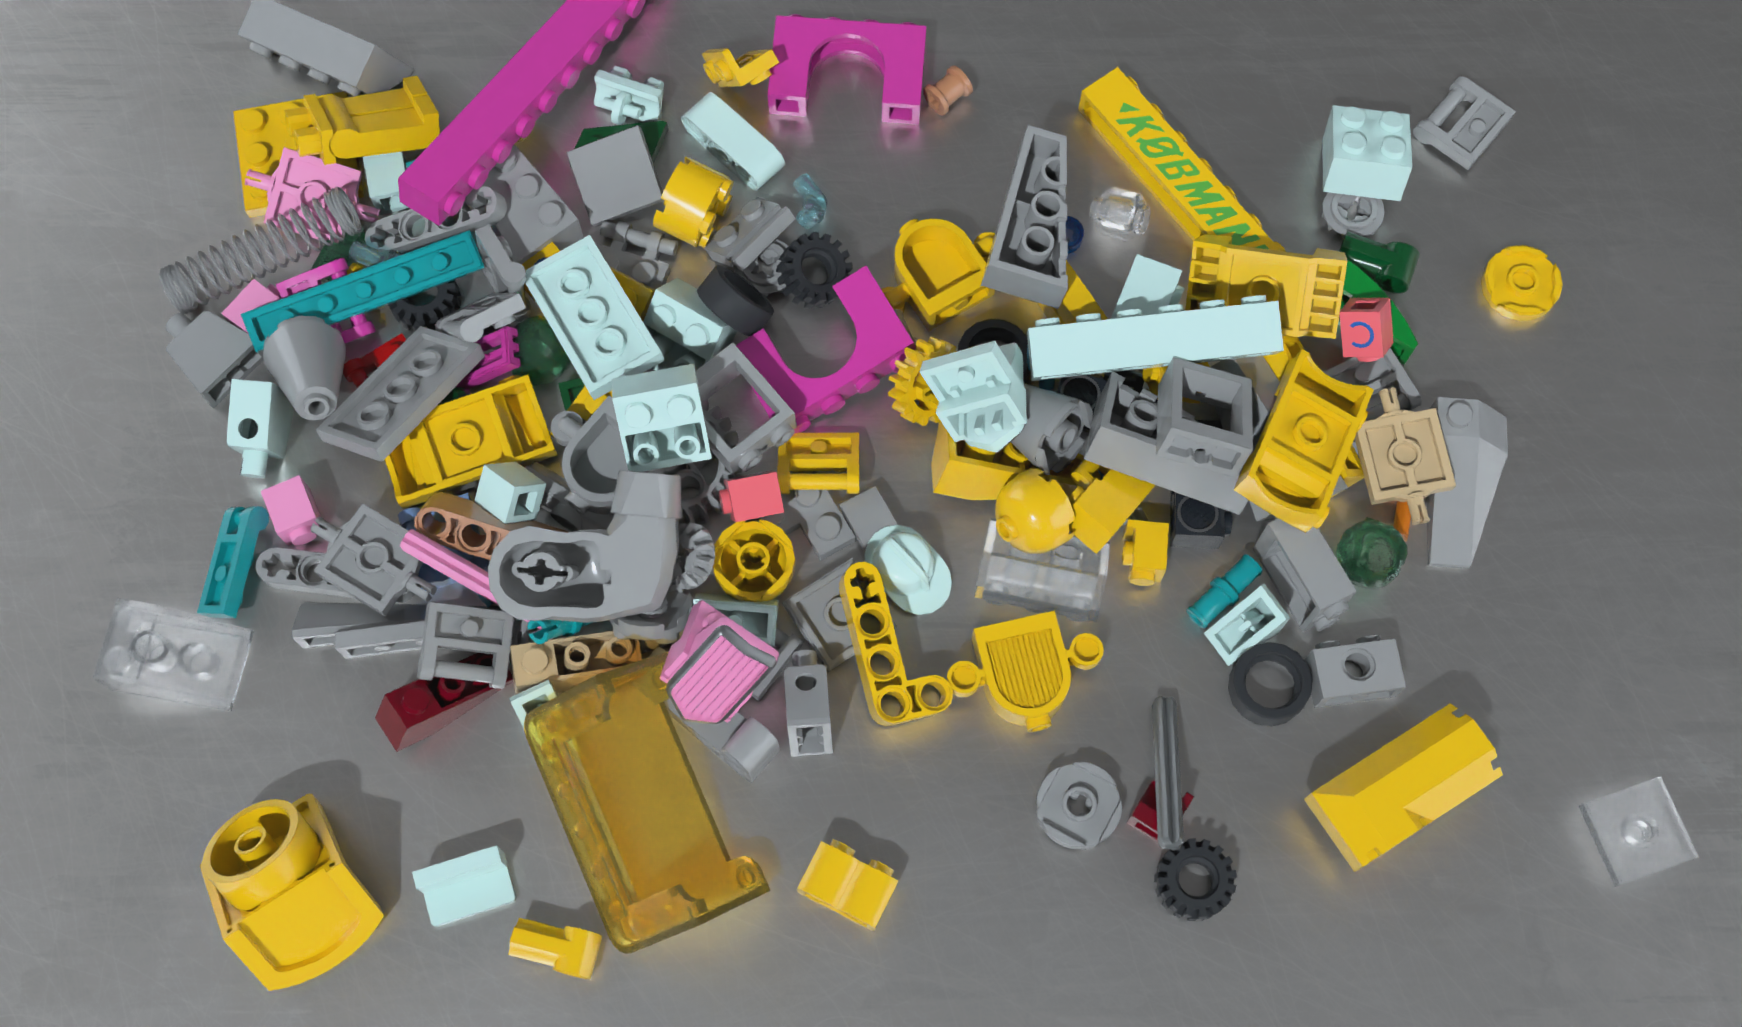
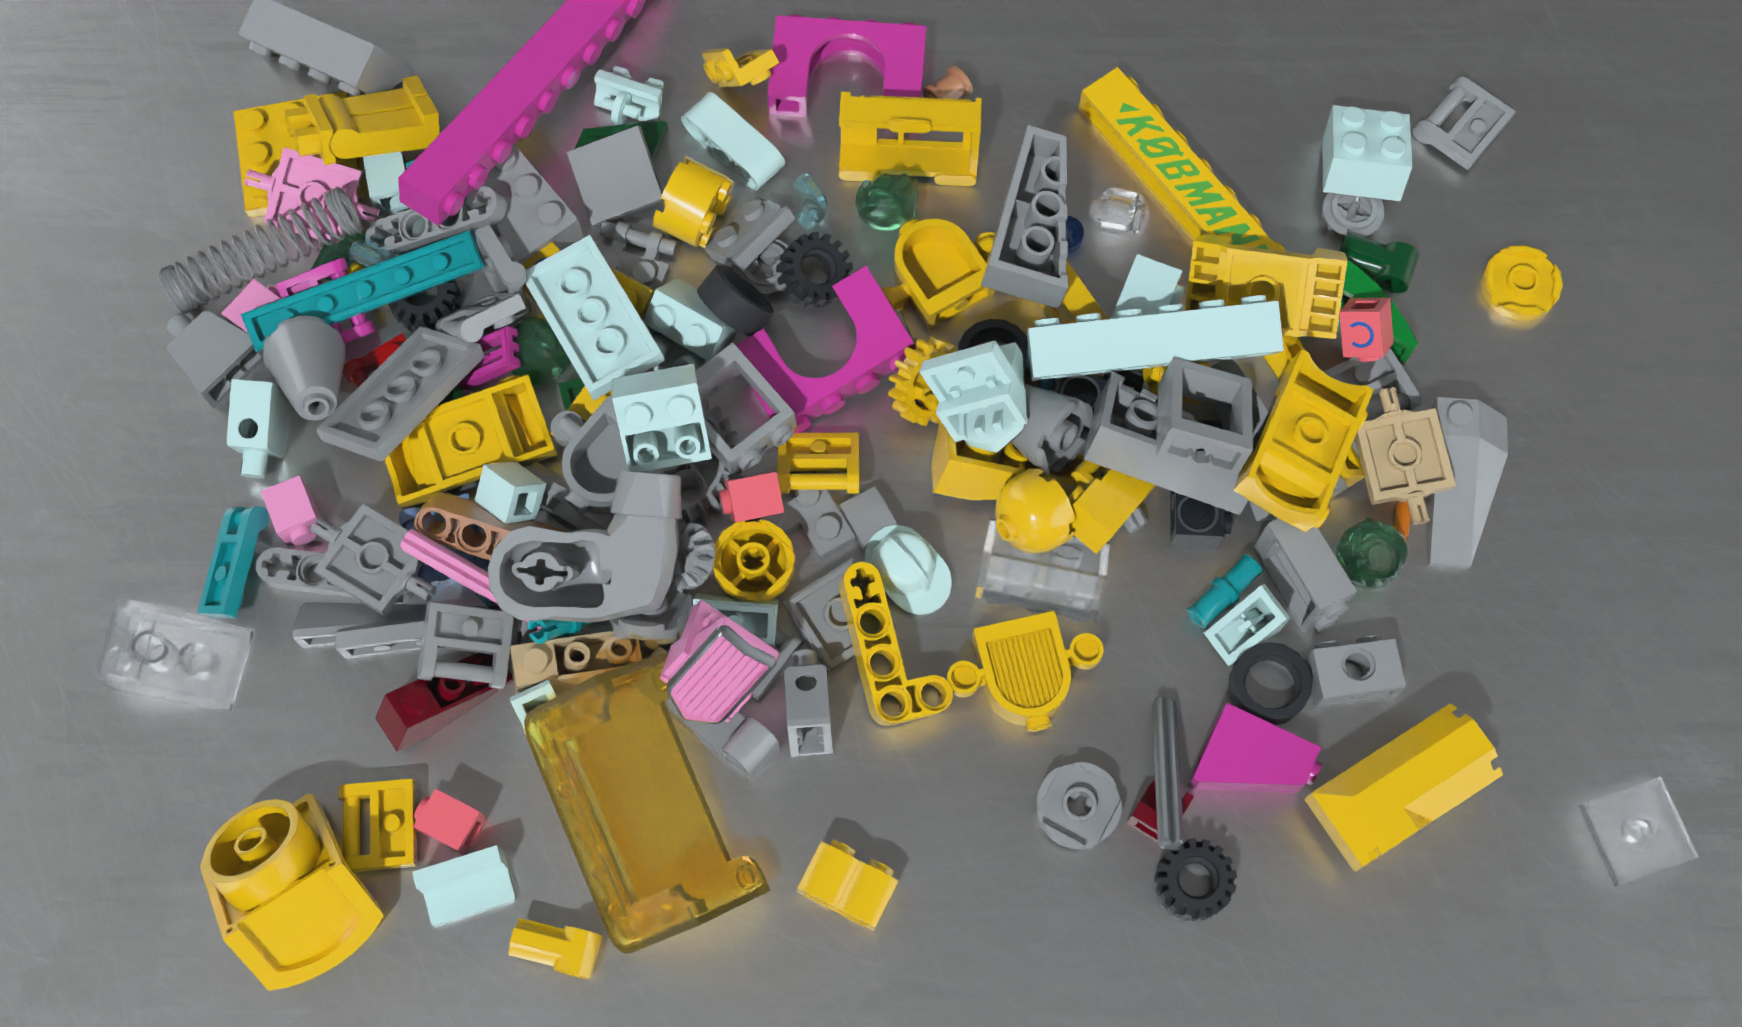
yellow brick [1122,519,1169,586] -> none
none -> yellow plate [338,778,417,873]
none -> coral brick [413,789,487,856]
none -> yellow piece [839,91,982,186]
none -> clear green hair [855,173,919,232]
none -> dark pink slope [1187,703,1322,793]

